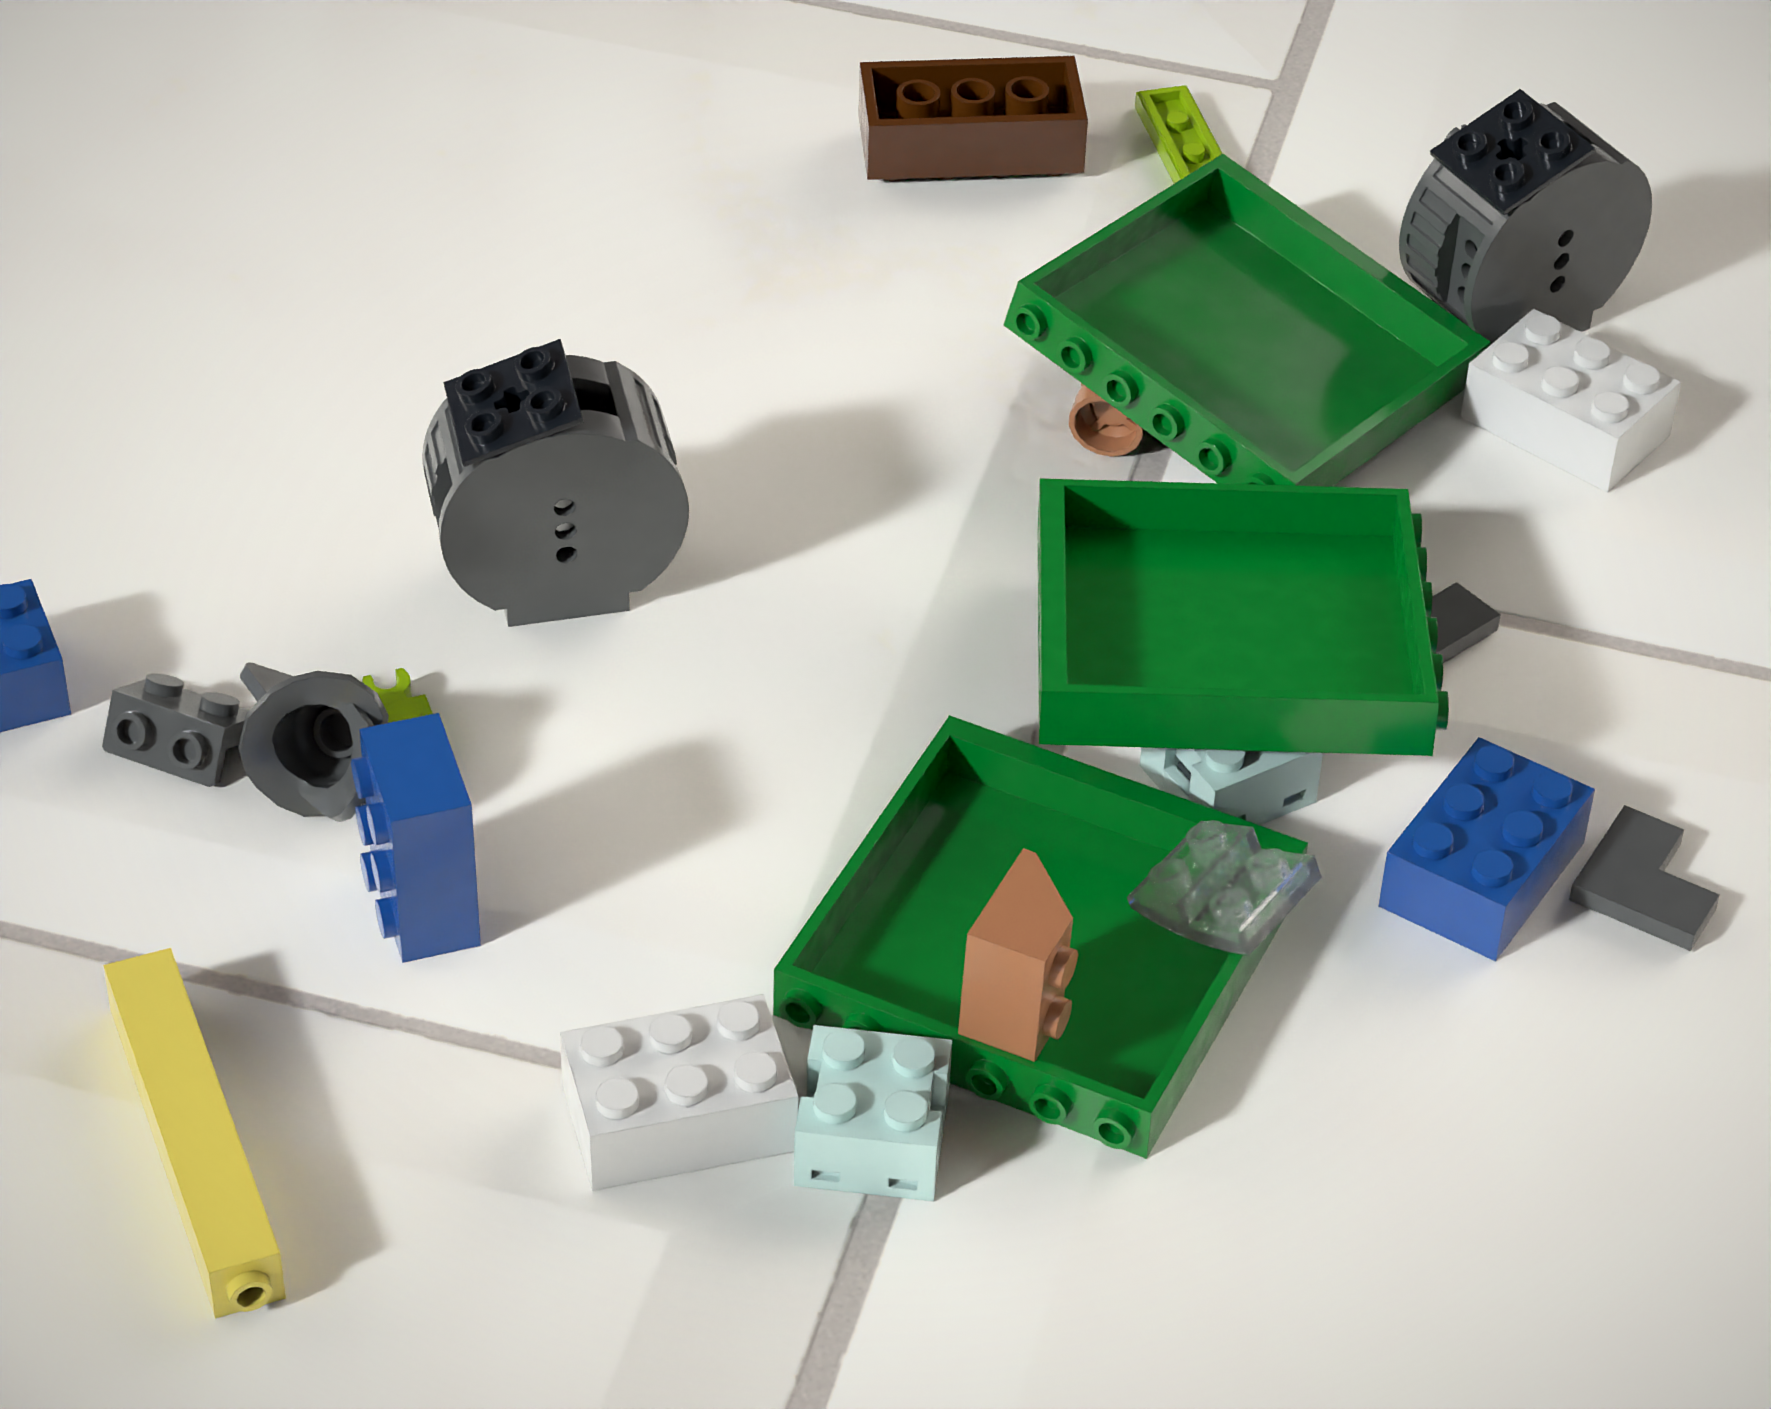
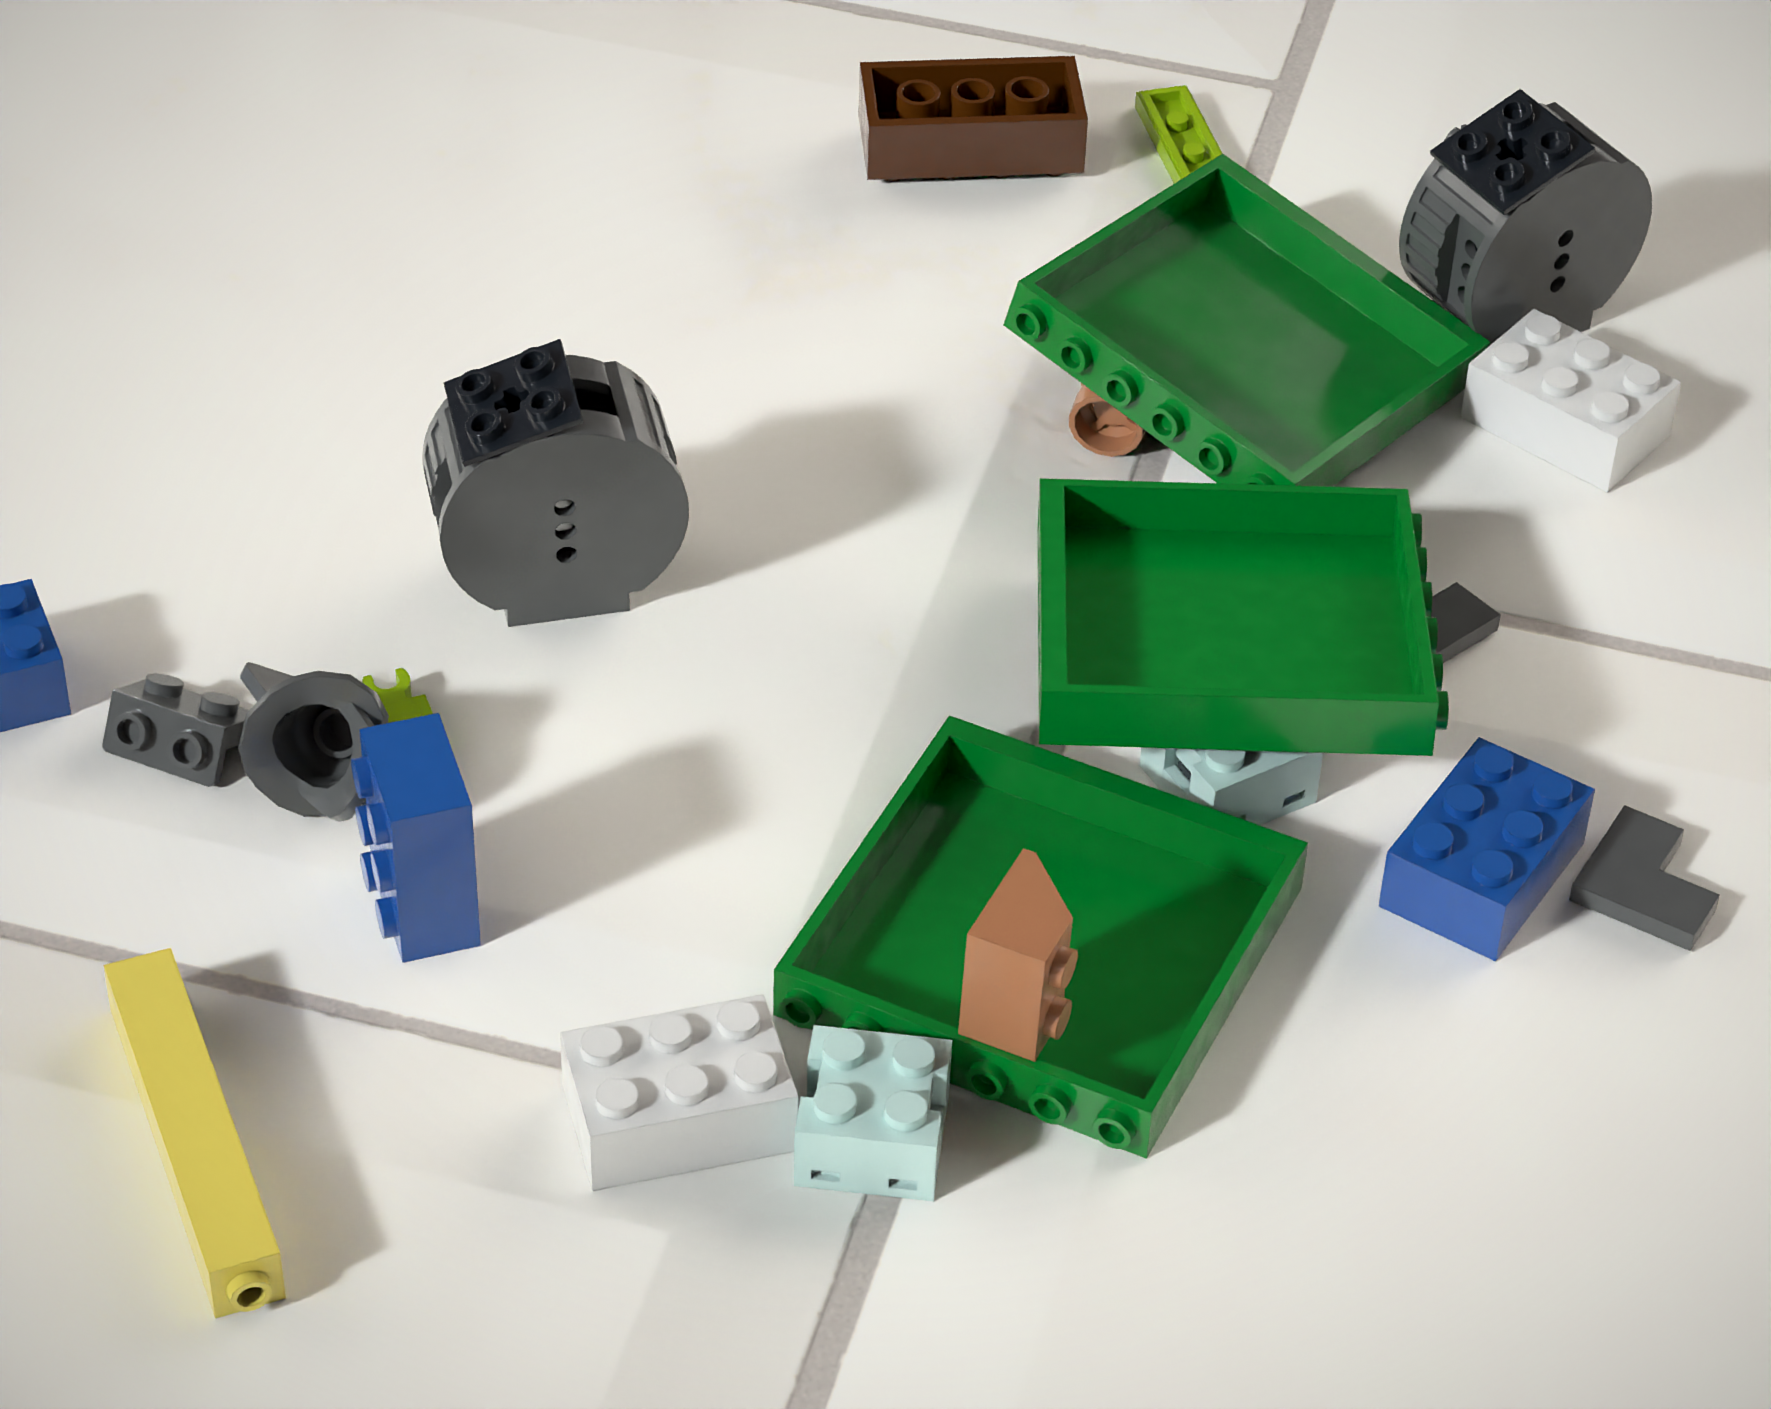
clear slope [1127,820,1322,956] -> none

